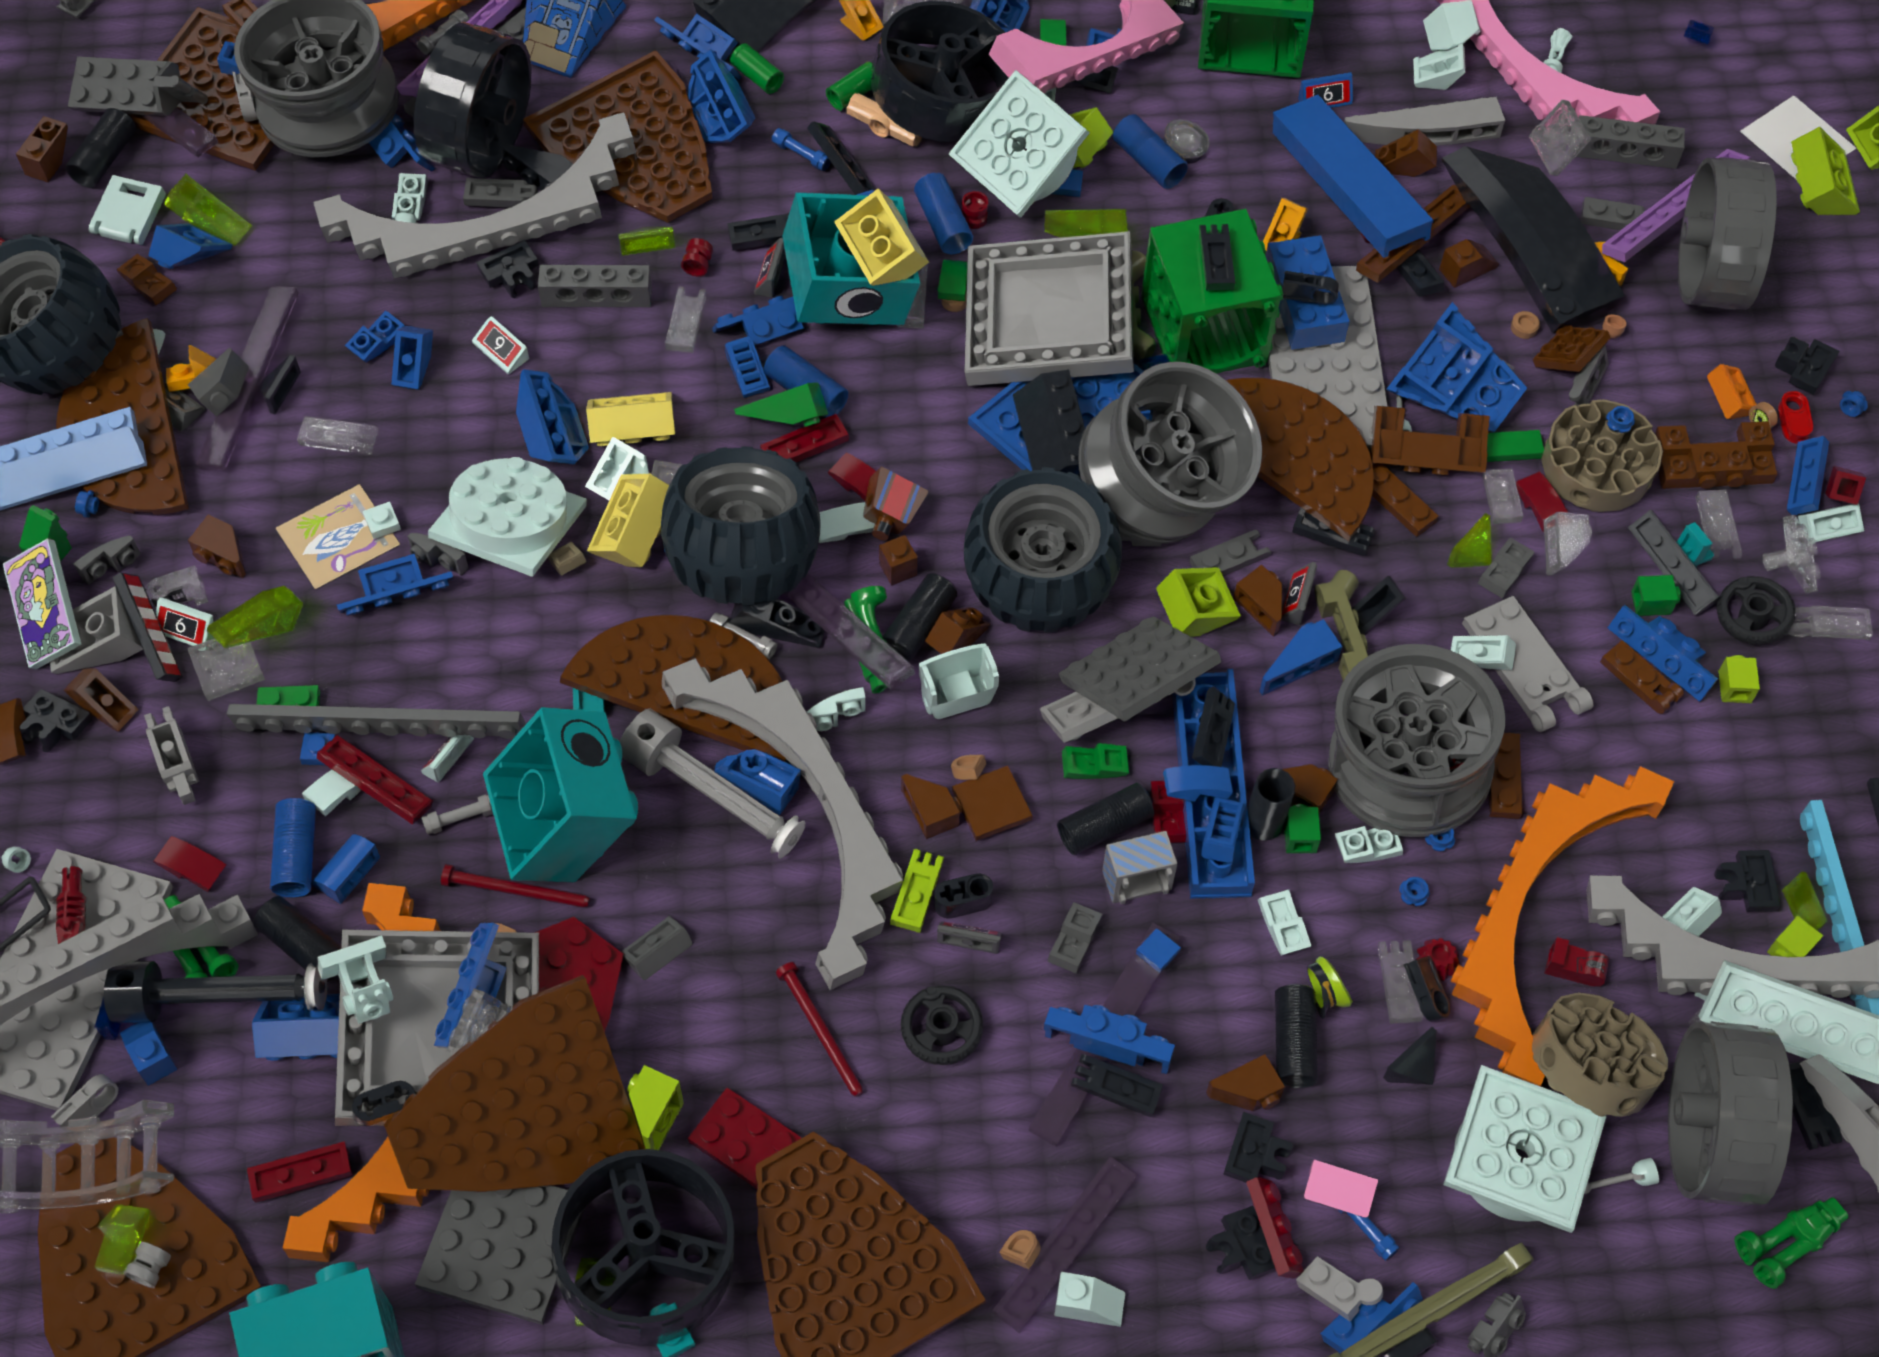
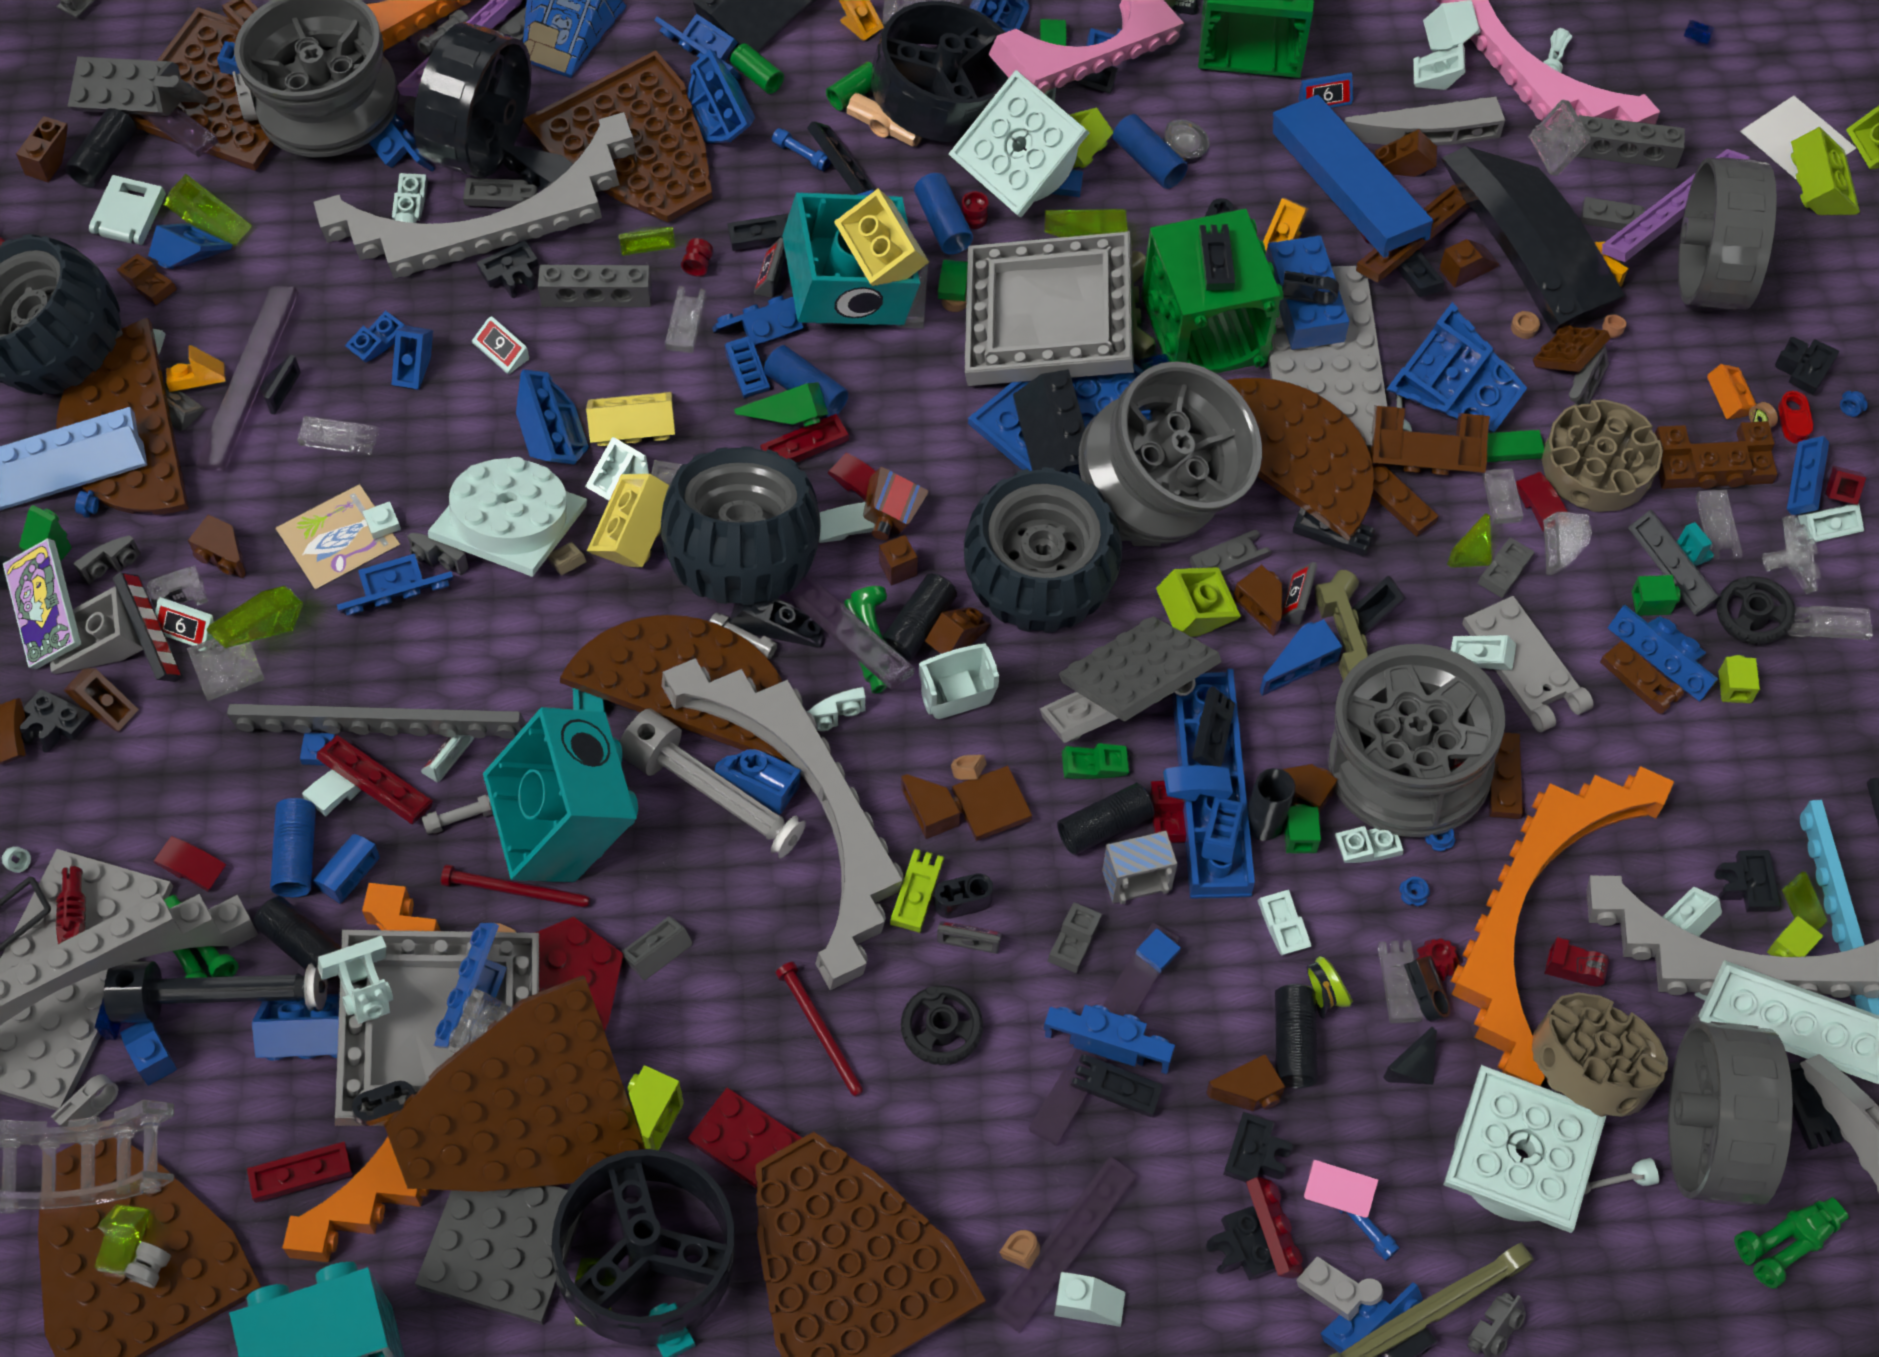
light grey hinge [144,706,199,805] -> none
dark grey slope [188,347,249,417] -> none
green plate [256,685,320,706] -> none
blue plate [1606,406,1635,433] -> none

